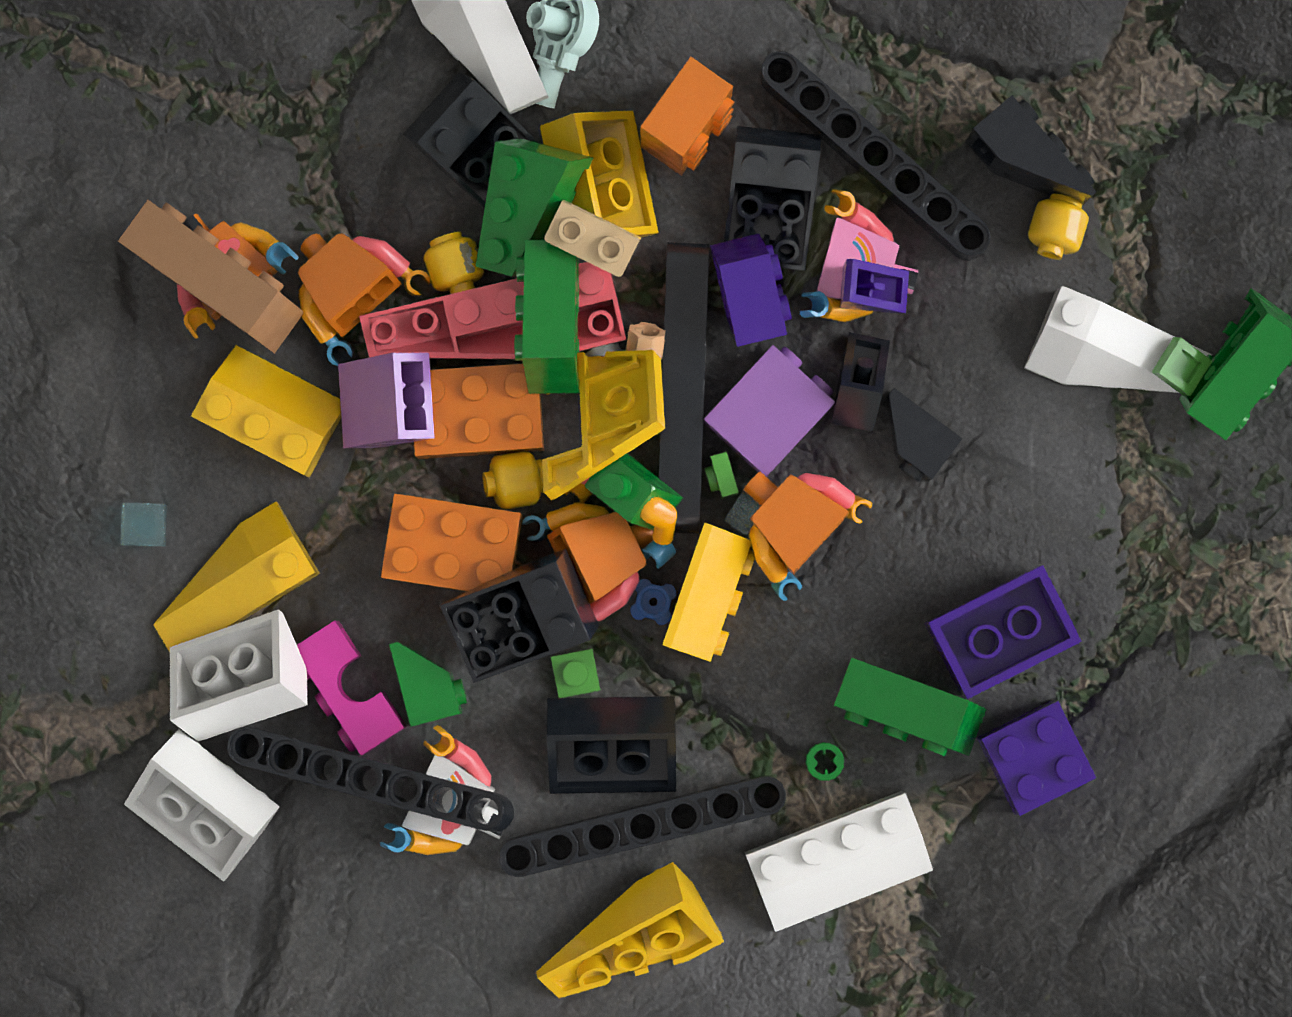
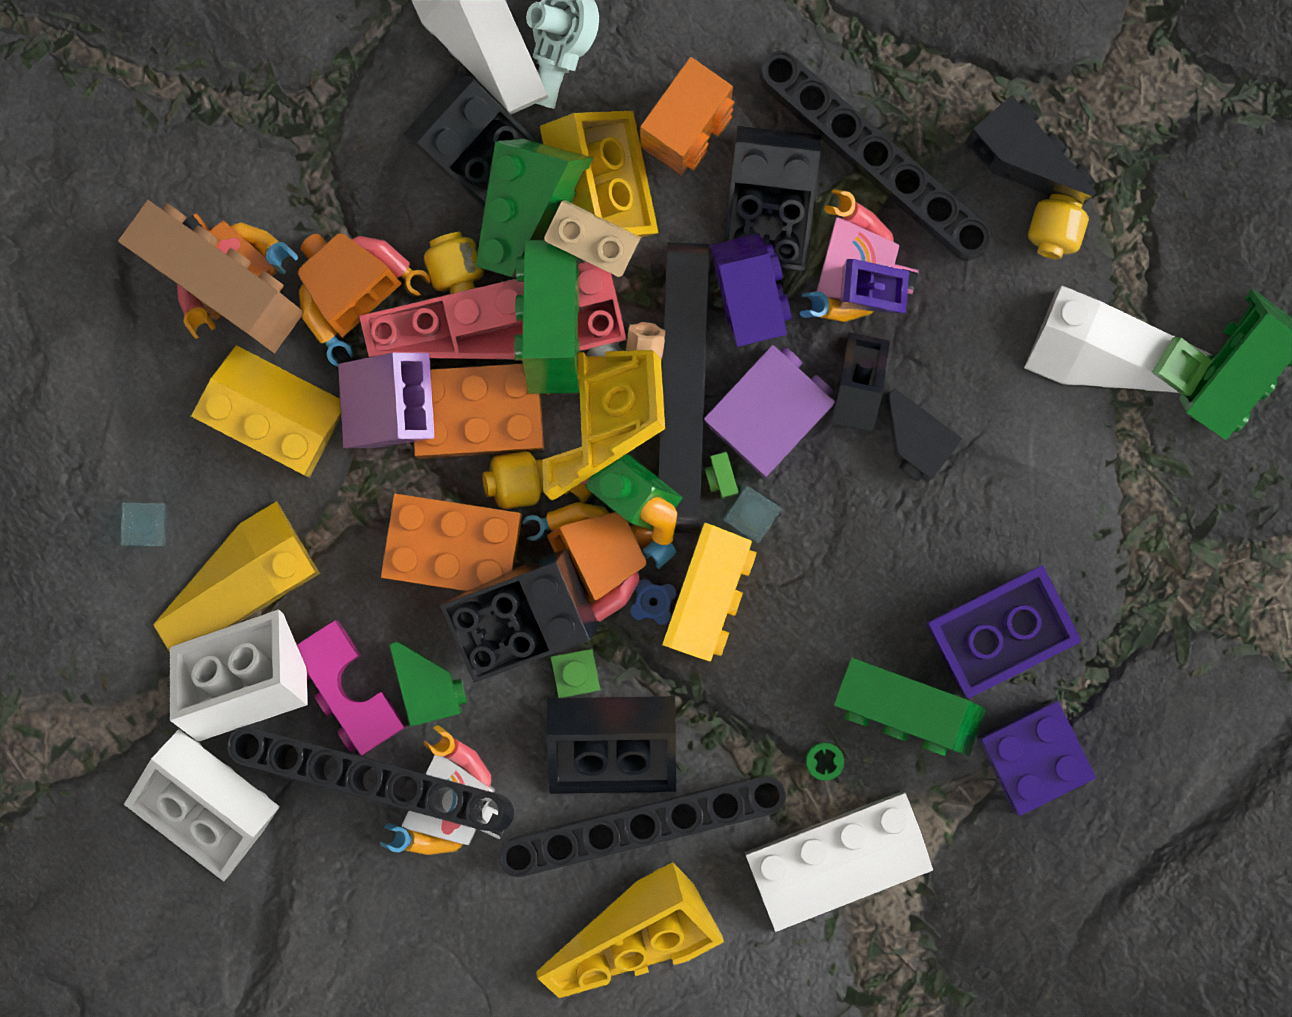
orange torso [743,471,872,601] -> none

